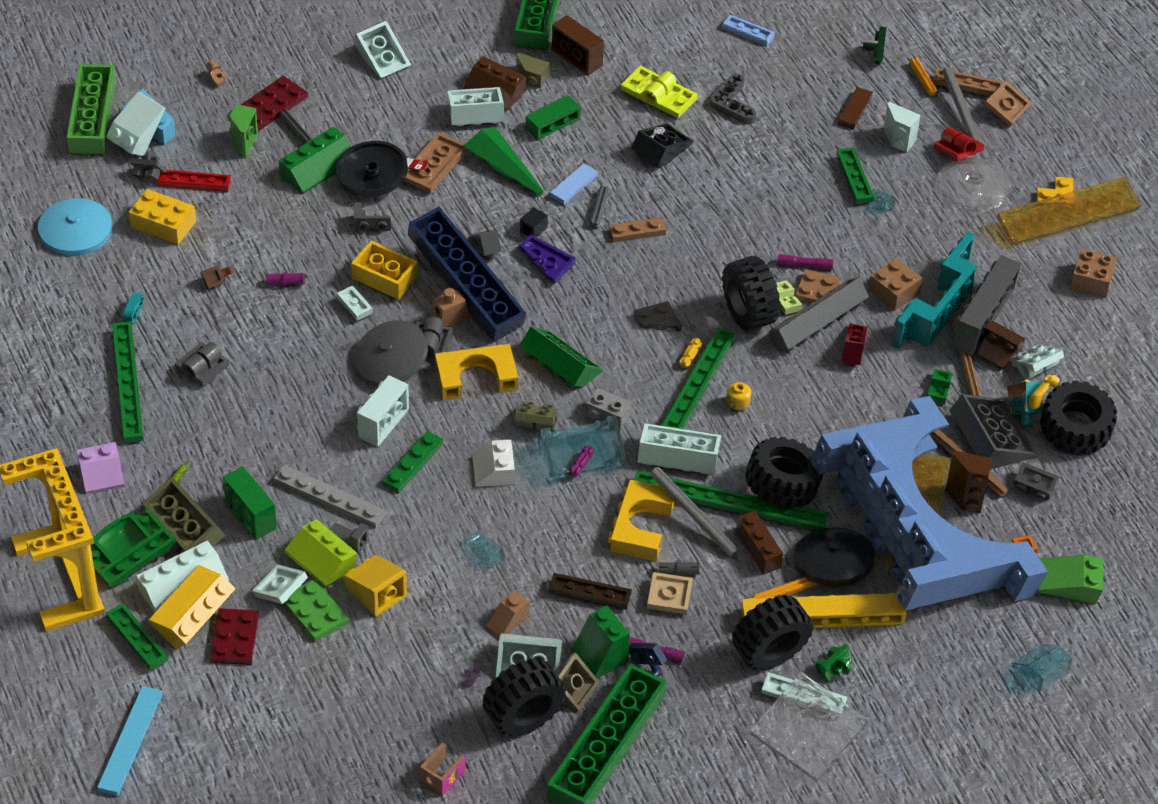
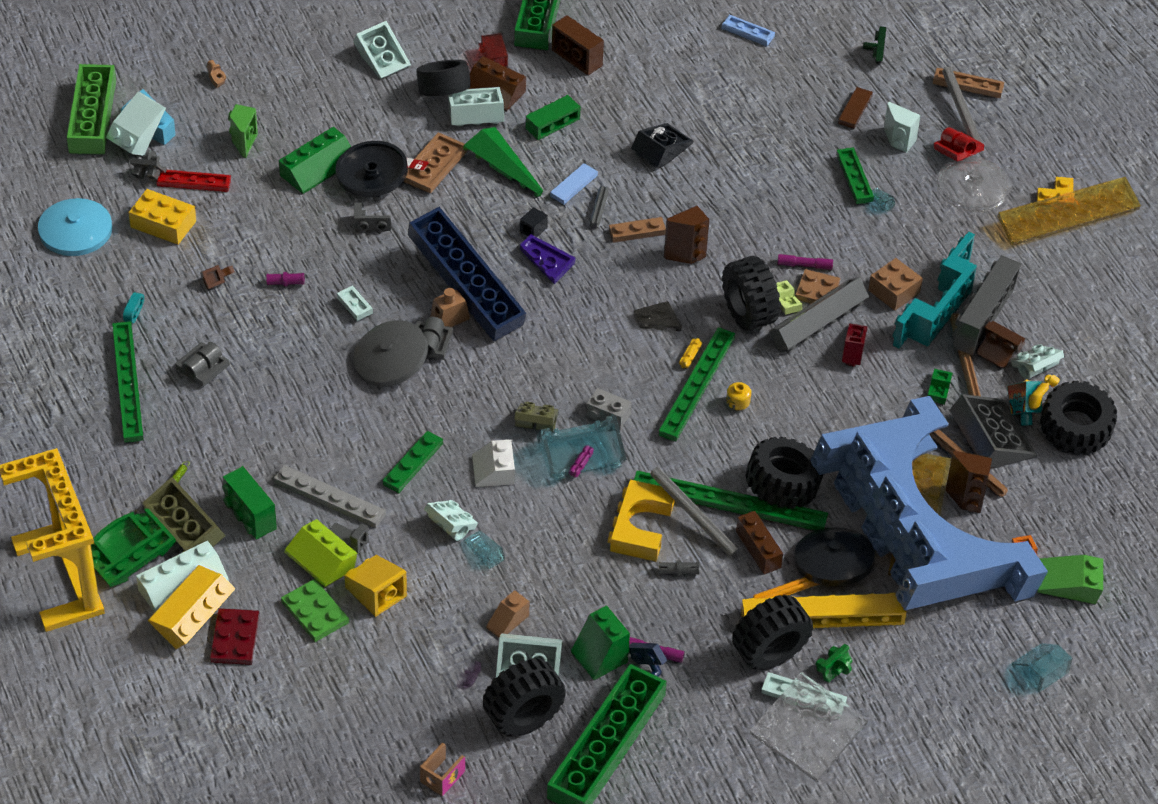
lavender slope [77,442,125,494] -> none
medium azure tile [97,686,162,796] -> none
green plate [106,603,168,671] -> none
dark red plate [241,75,308,132] -> none
light aqua plate [252,565,308,604] -> none
dark grey axle [279,109,312,144] -> none
yellow brick [351,241,418,300] -> none
light aqua brick [356,375,409,447] -> none
yellow arch [435,344,518,400] -> none
dark grey slope [471,230,502,258] -> none
olive slope [516,53,550,88] -> none
green slope [519,326,603,388] -> none
dark brown plate [549,573,632,610] -> none
dark tan slope [557,653,599,712] -> none
neon yellow plate [620,66,698,118] -> none
light aqua slope [637,424,721,475] -> none
tan plate [647,572,693,615] -> none
dark grey beam [710,73,756,124] -> none
light orange axle [909,57,937,96] -> none
medium nougat plate [984,81,1032,127] -> none
dark grey bracket [1013,462,1059,499] -> none
medium nougat brick [1070,248,1117,298] -> none
none -> black tyre [416,59,470,96]
none -> light aqua plate [424,500,478,541]
none -> clear red brick [478,33,508,68]
none -> reddish brown slope [664,206,709,264]

